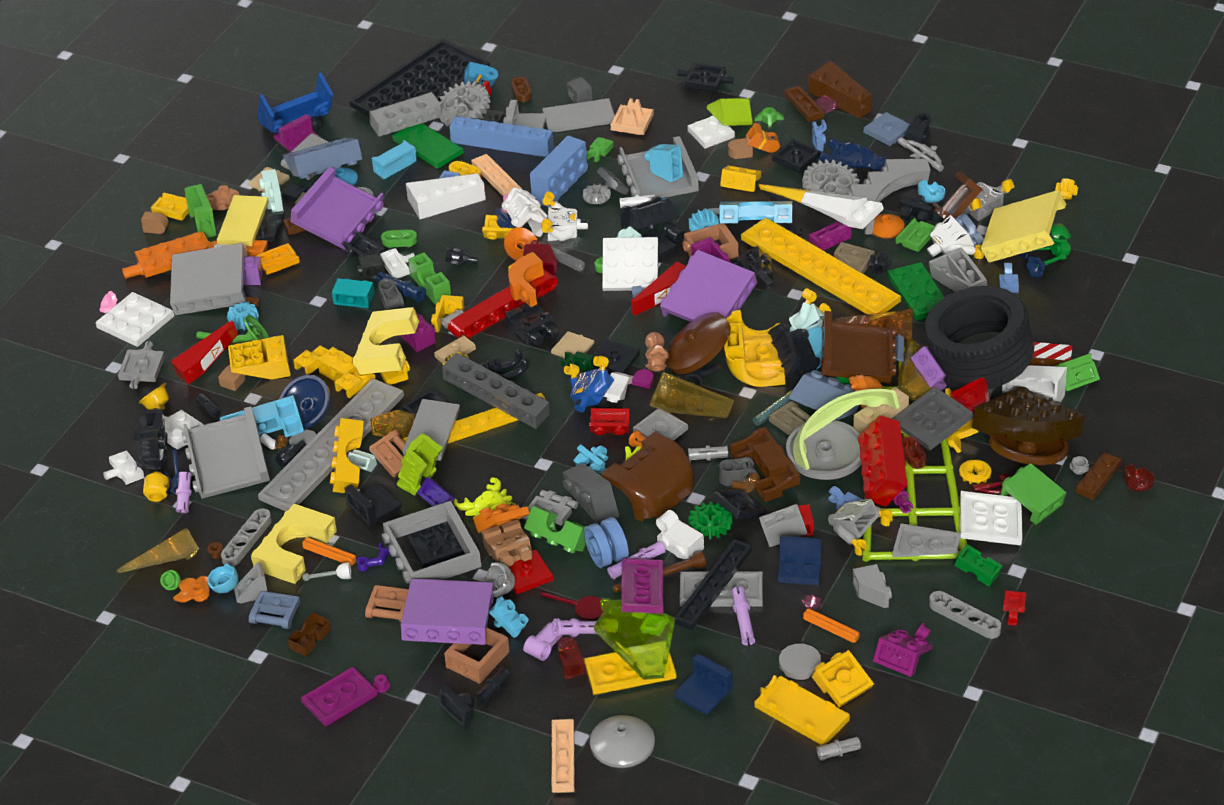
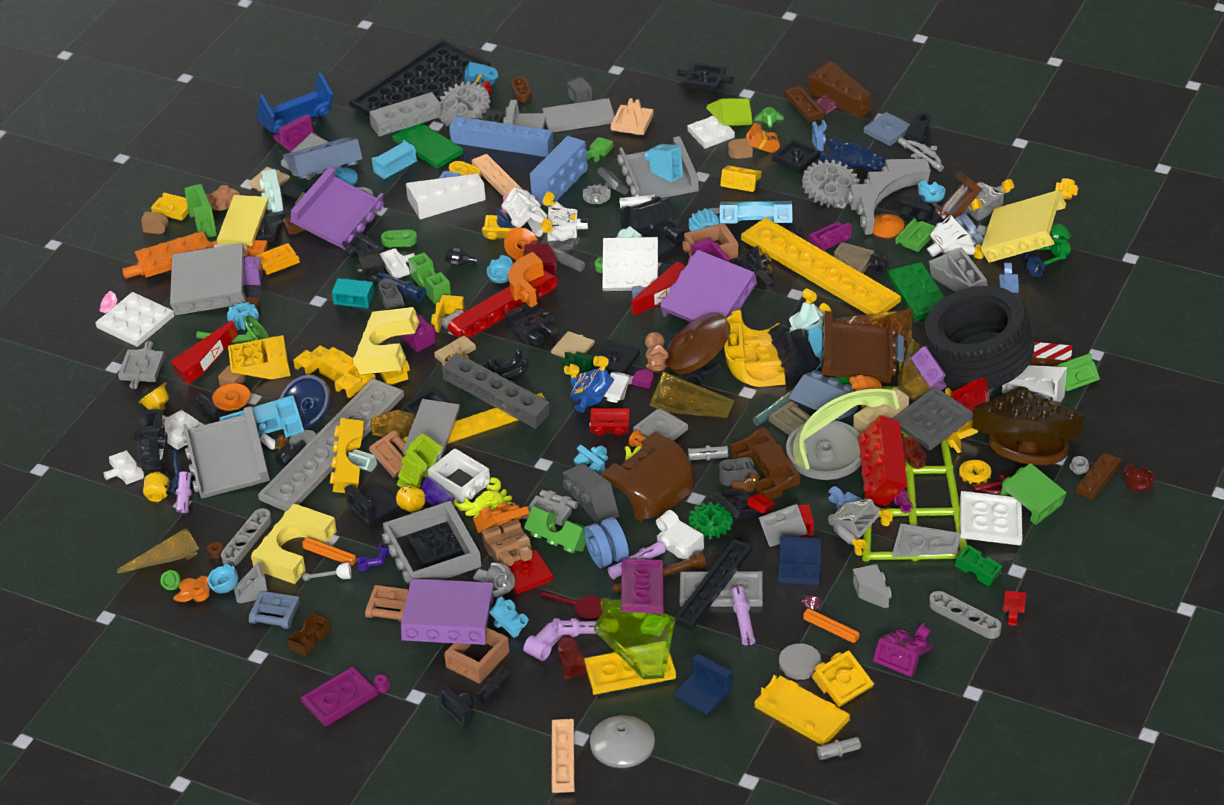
white plate [759,184,884,229] -> none
none -> orange dish [212,383,250,411]
none -> yellow head [396,485,426,513]
none -> white window [428,449,490,503]
none -> medium azure hair [487,255,513,284]
none -> red tile [747,493,775,514]

